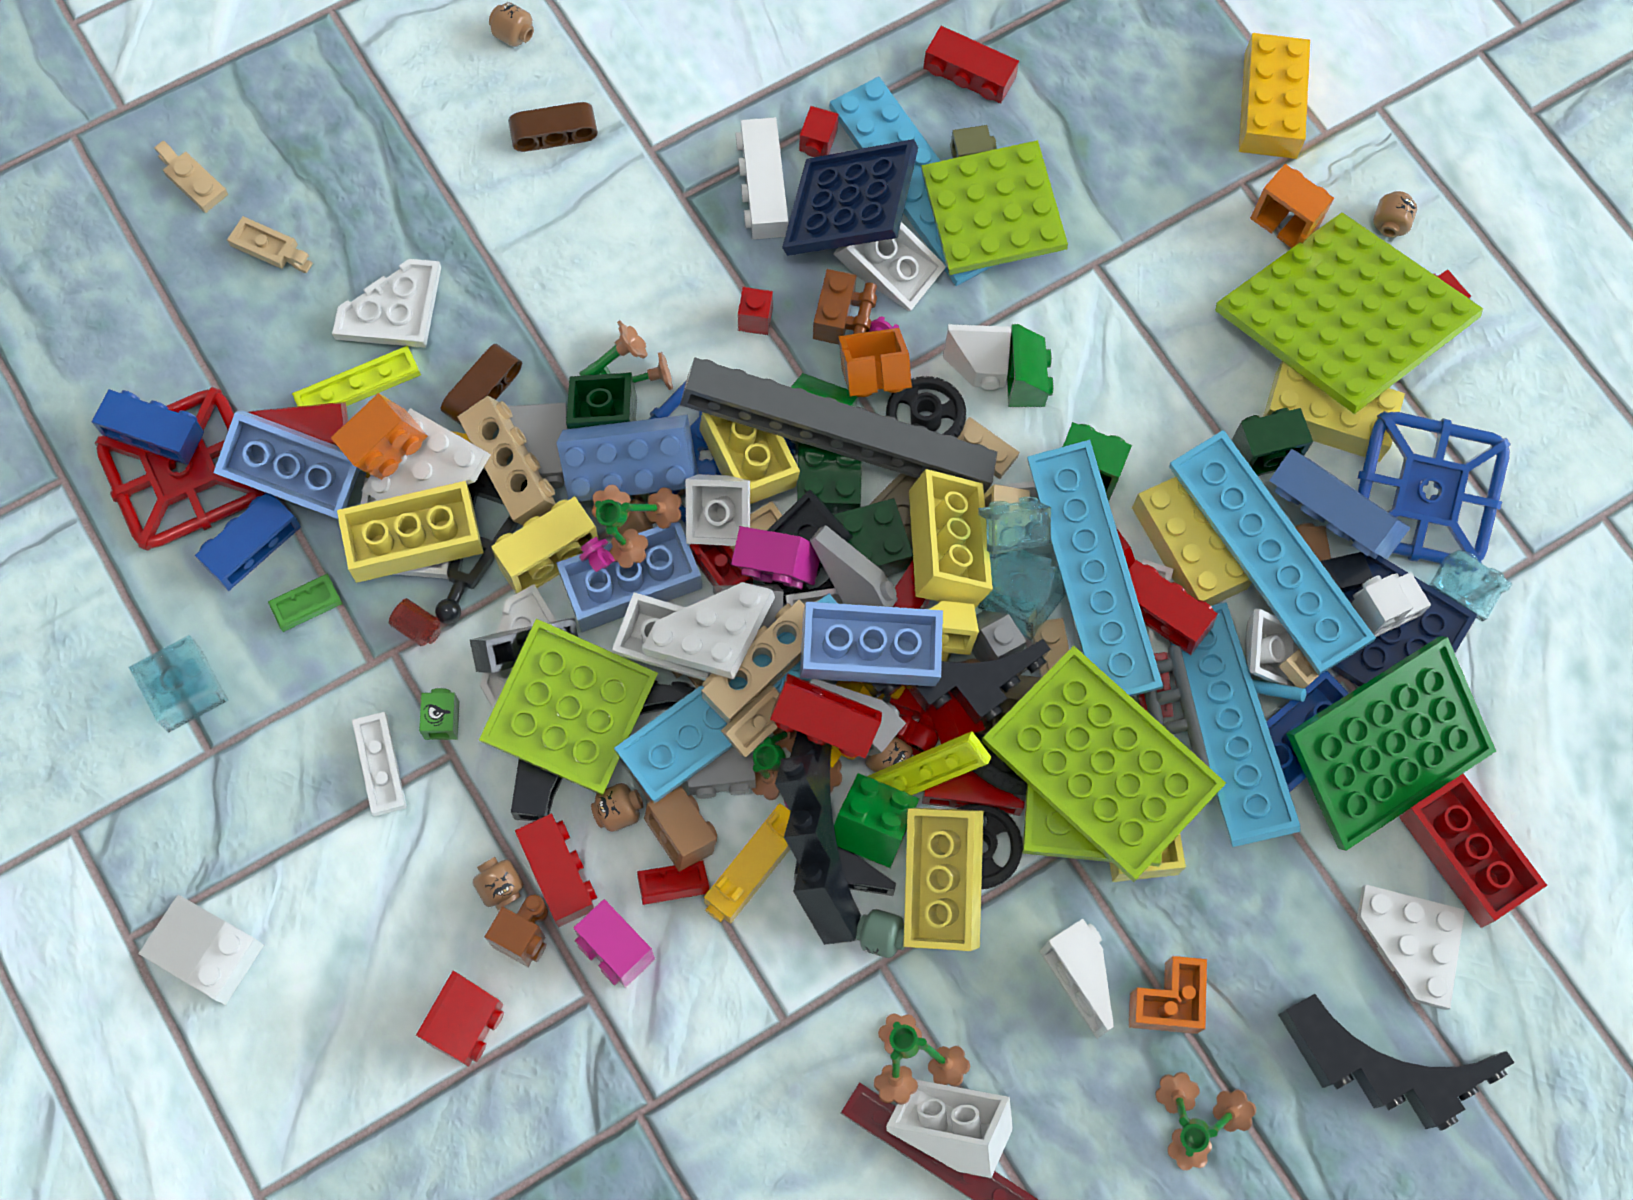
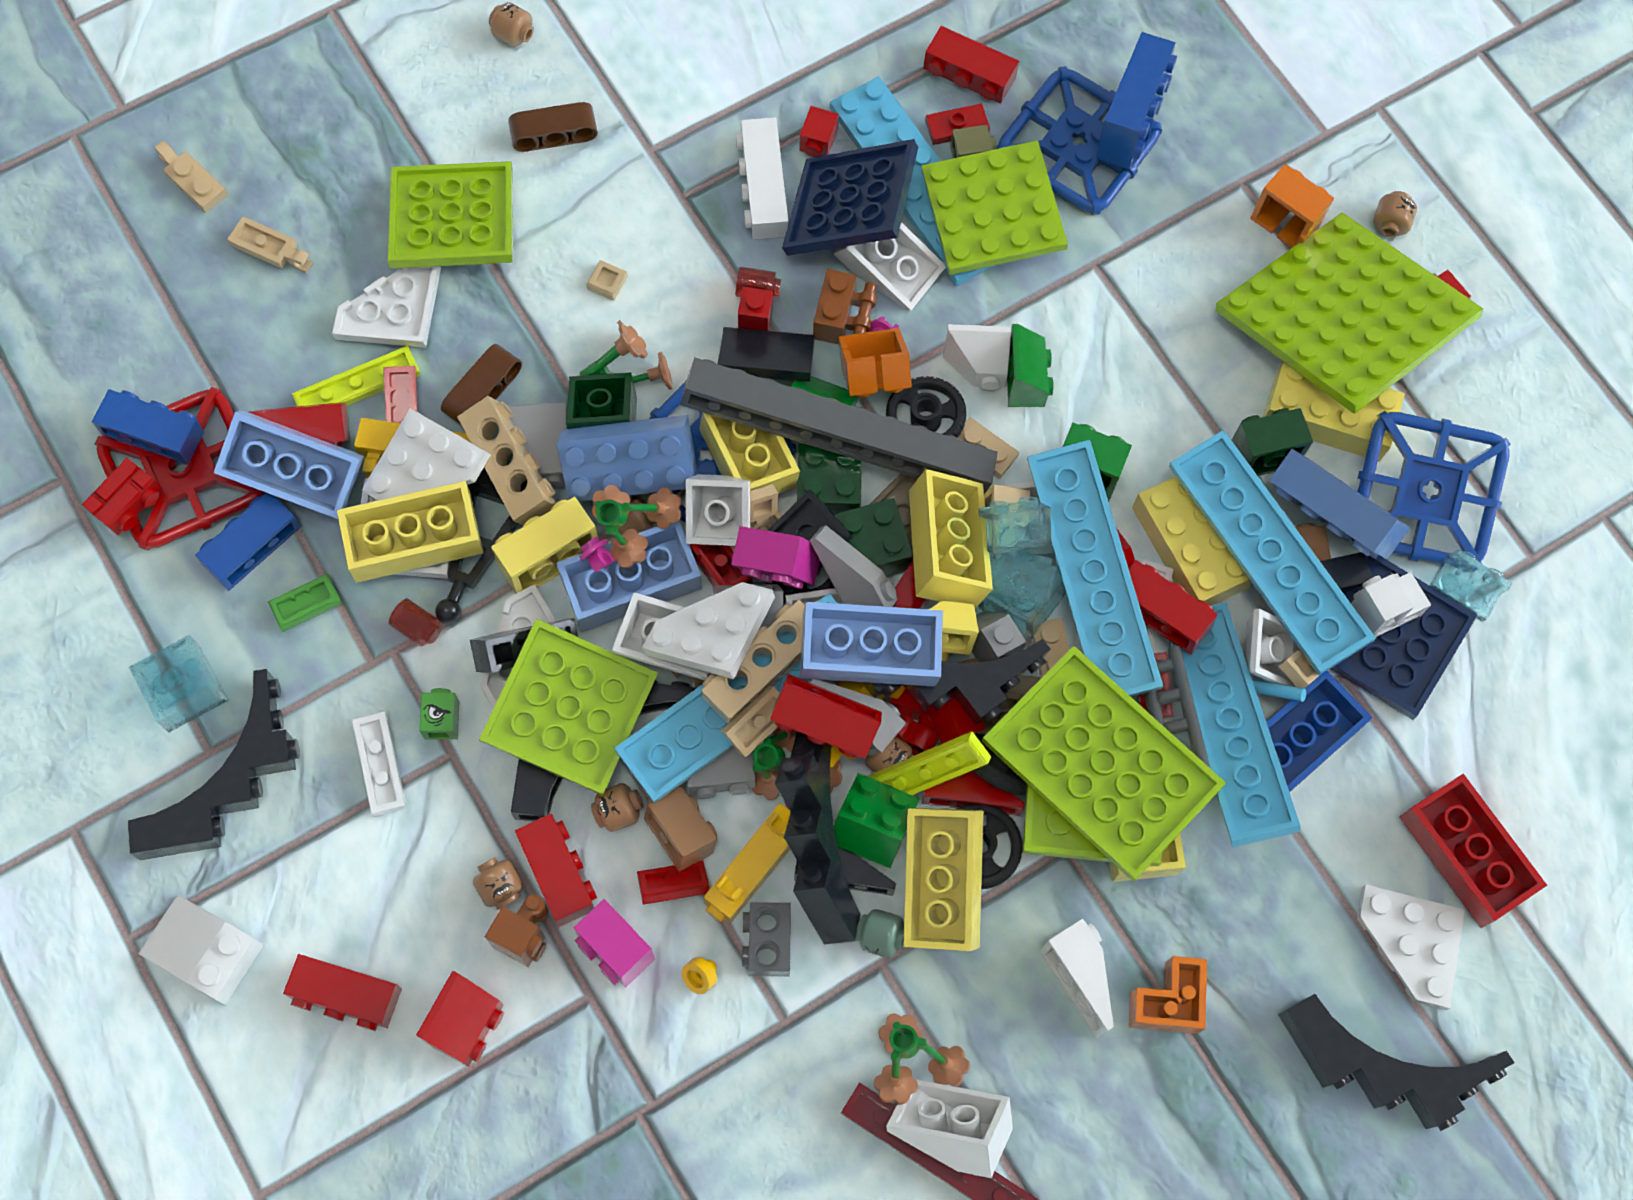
orange piece [331,393,428,480] -> none
nougat plant [1155,1072,1256,1171] -> none
yellow brick [1238,33,1310,159] -> none
green plate [1286,636,1496,851] -> none
none -> red brick [81,457,163,536]
none -> black arch [128,669,300,860]
none -> red brick [283,954,402,1031]
none -> plate [383,366,418,423]
none -> lime plate [388,161,513,269]
none -> tan tile [586,260,628,301]
none -> yellow tile [681,957,717,994]
none -> black tile [718,327,815,382]
none -> clear red brick [735,266,781,298]
none -> dark grey brick [742,902,791,977]
none -> tan plate [750,484,778,530]
none -> red plate [925,103,990,145]
none -> blue plate [997,66,1162,215]
none -> blue brick [1096,32,1178,169]

